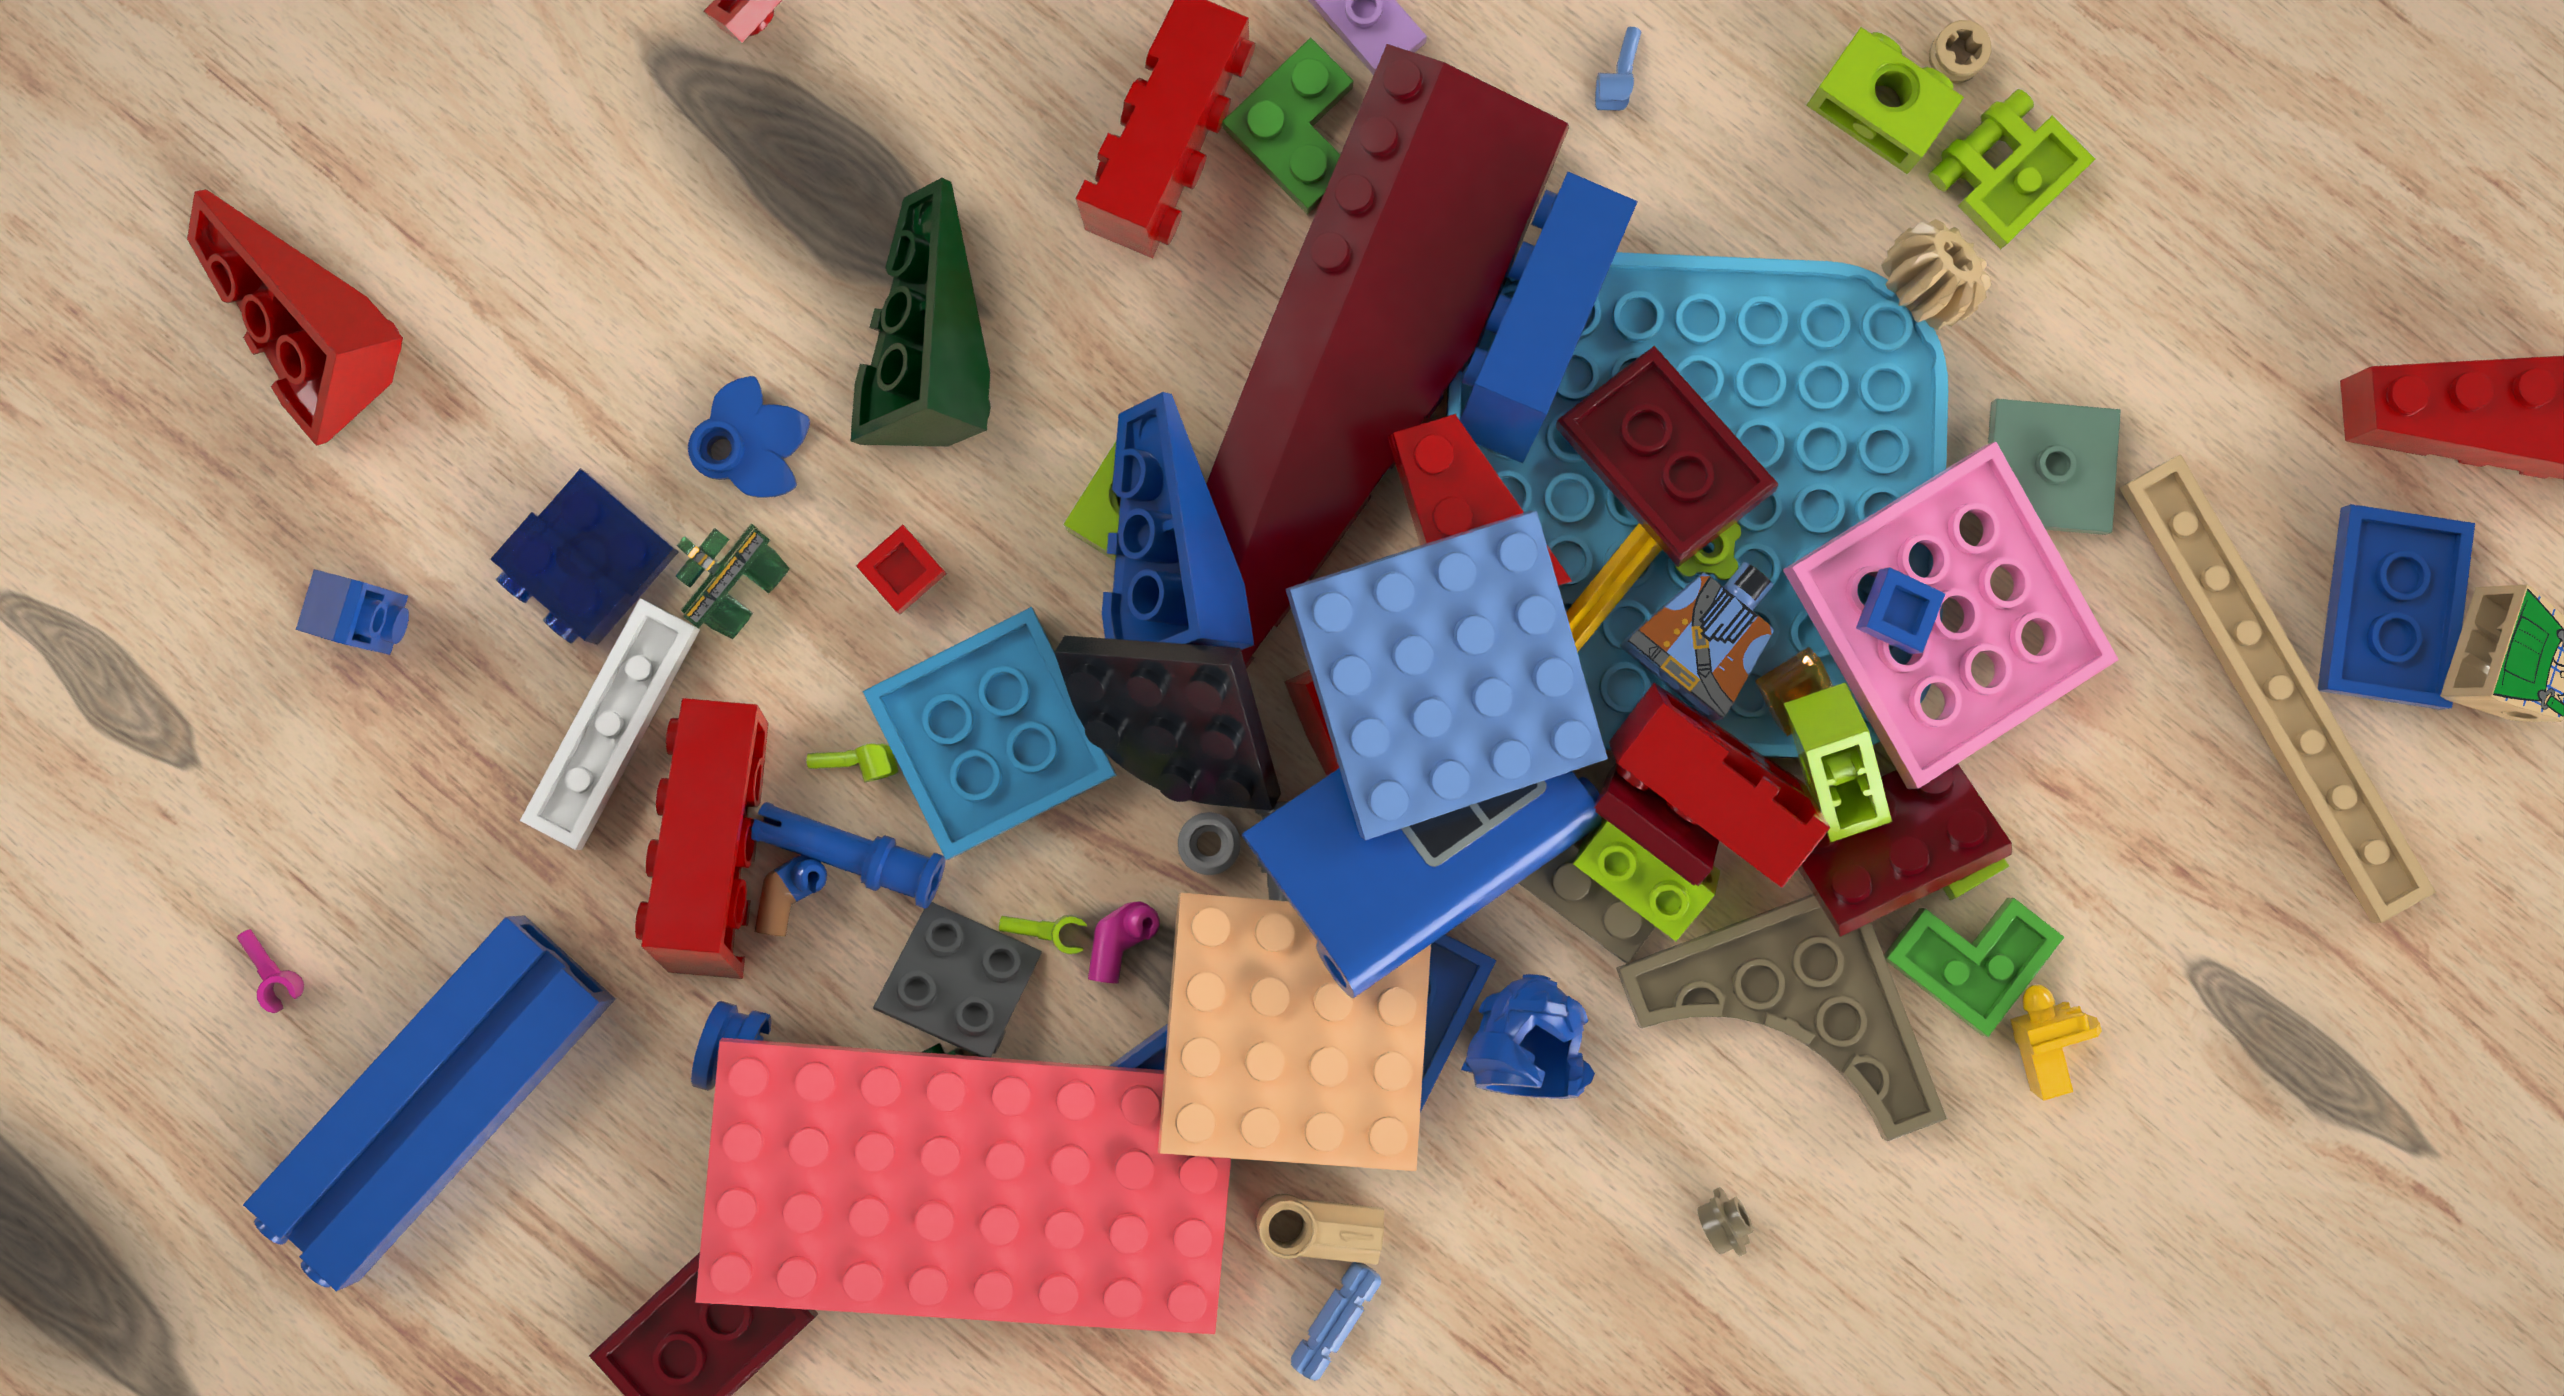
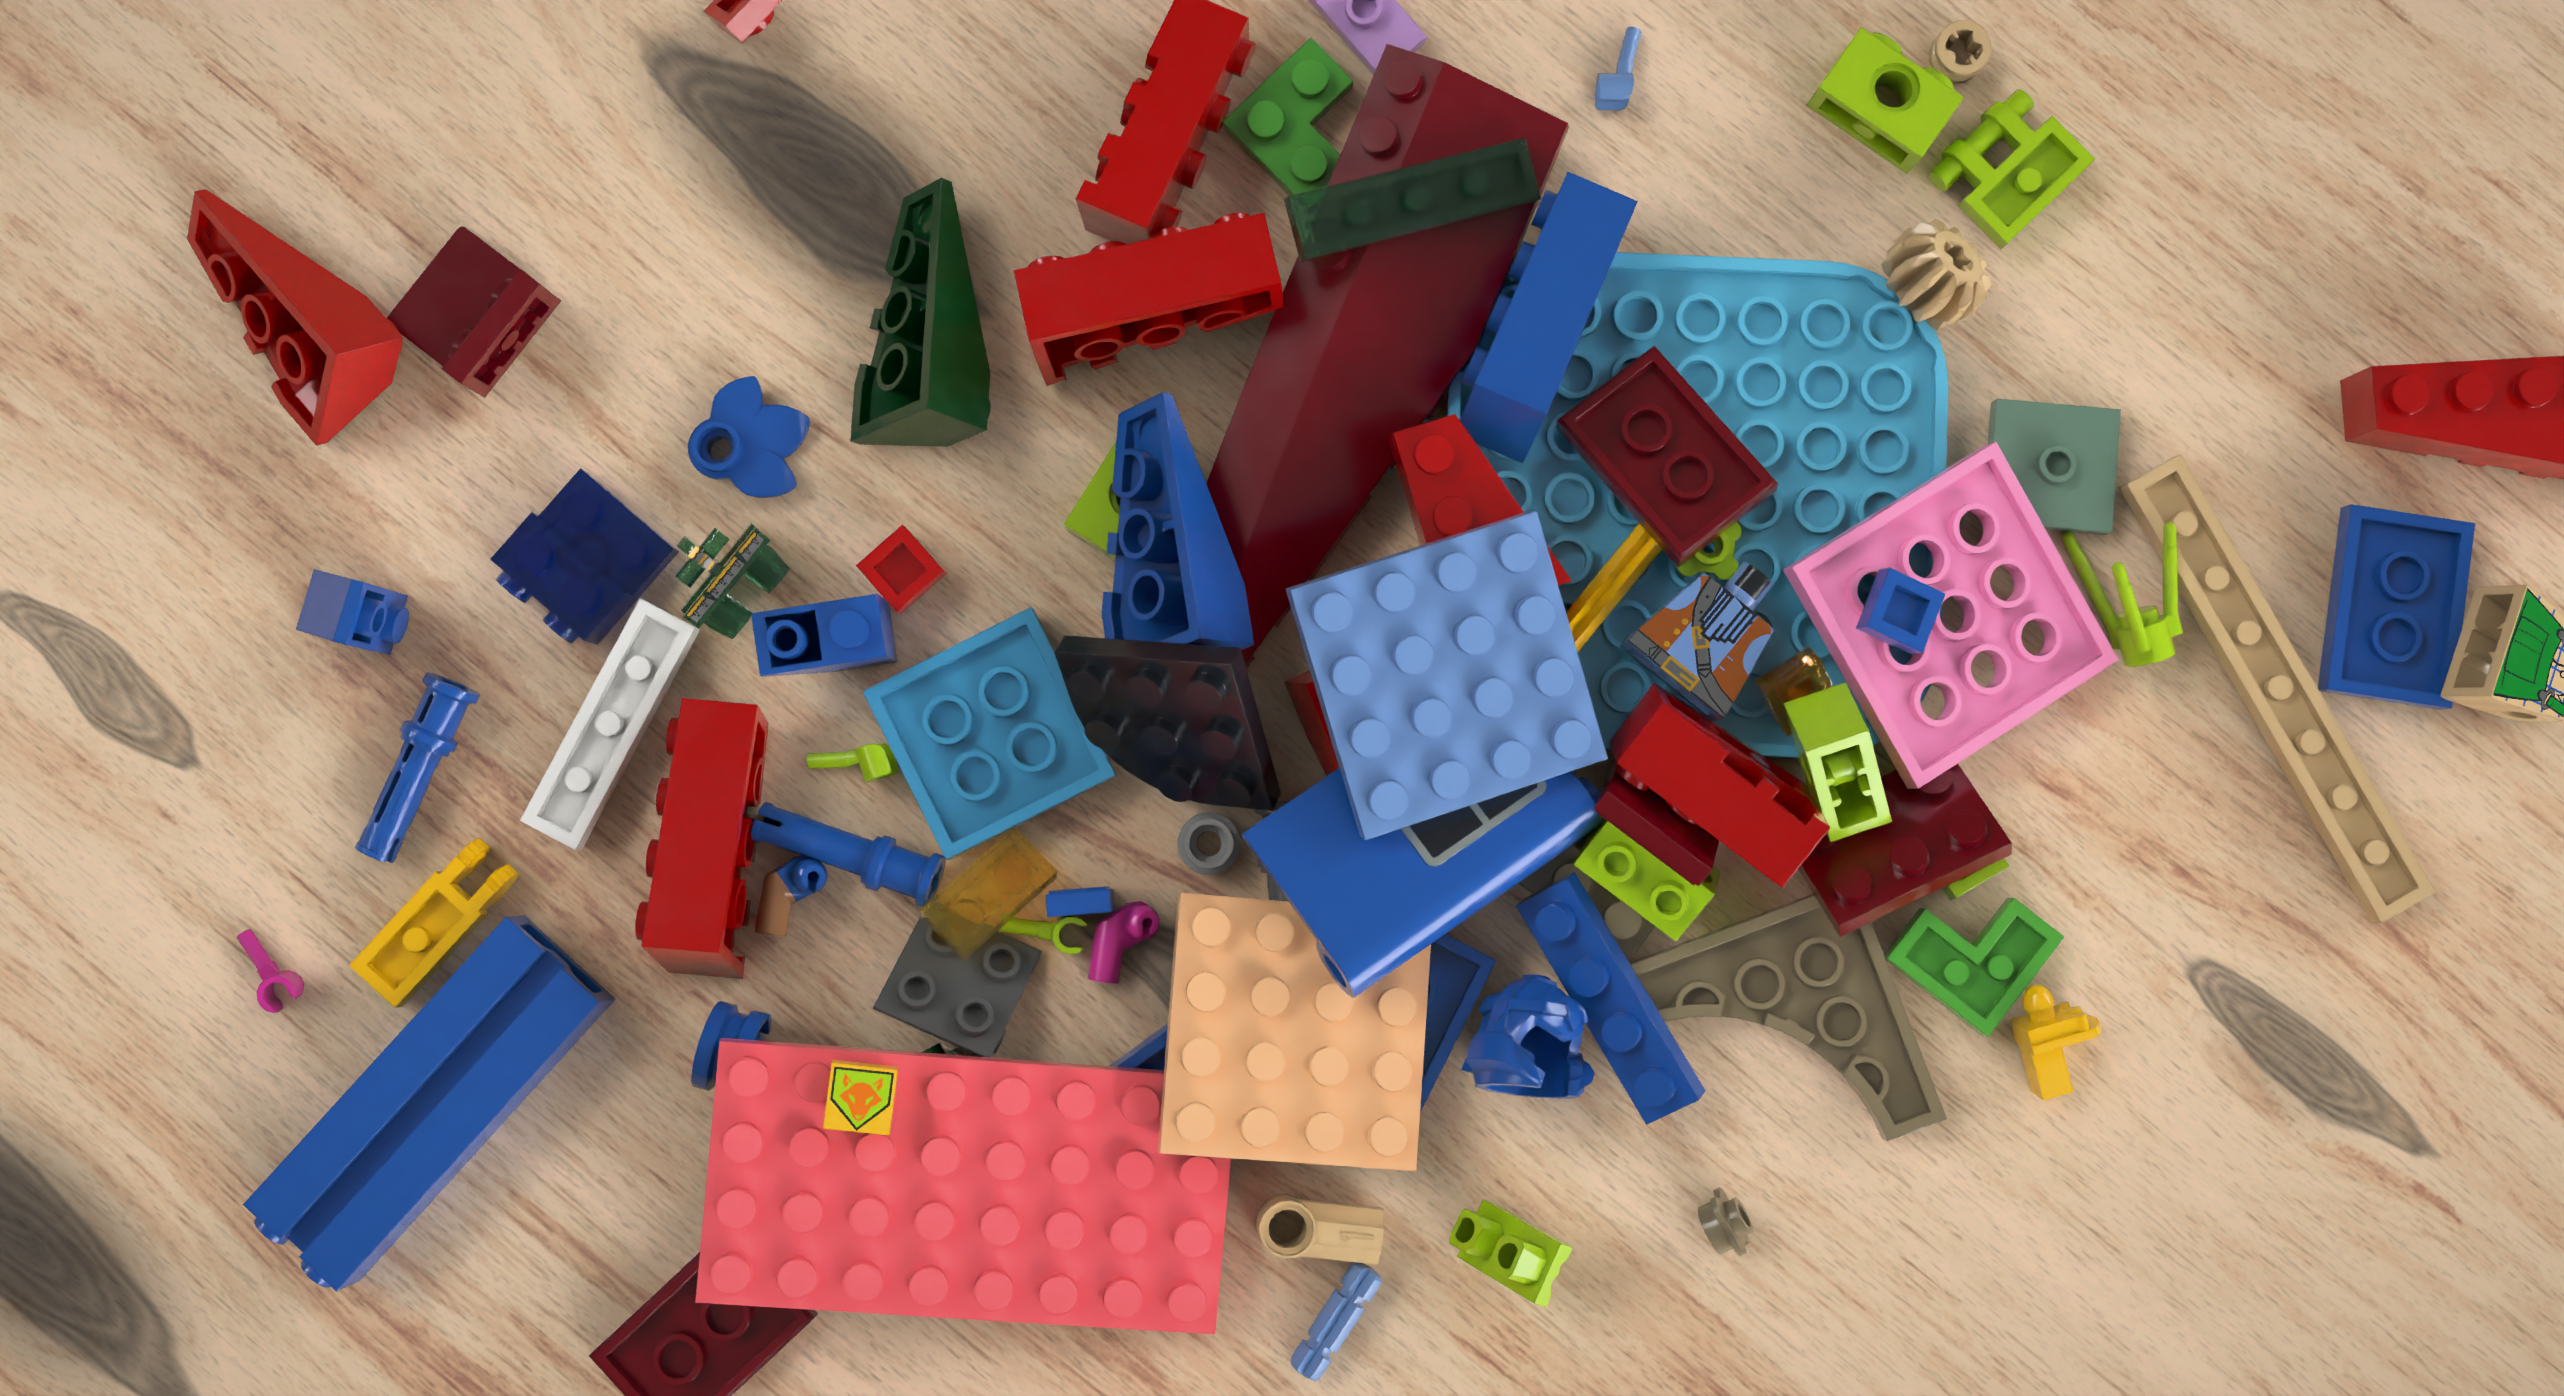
none -> yellow hinge [349,837,519,1008]
none -> blue pin [355,672,480,863]
none -> dark red bracket [387,226,561,398]
none -> blue slope [751,594,898,677]
none -> tile [823,1060,898,1135]
none -> clear yellow plate [920,827,1057,961]
none -> red wedge [1013,212,1284,386]
none -> blue tile [1045,886,1115,917]
none -> clear green tile [1284,137,1541,262]
none -> lime hips [1449,1199,1573,1307]
none -> blue plate [1516,872,1706,1125]
none -> lime plant [2061,522,2183,667]

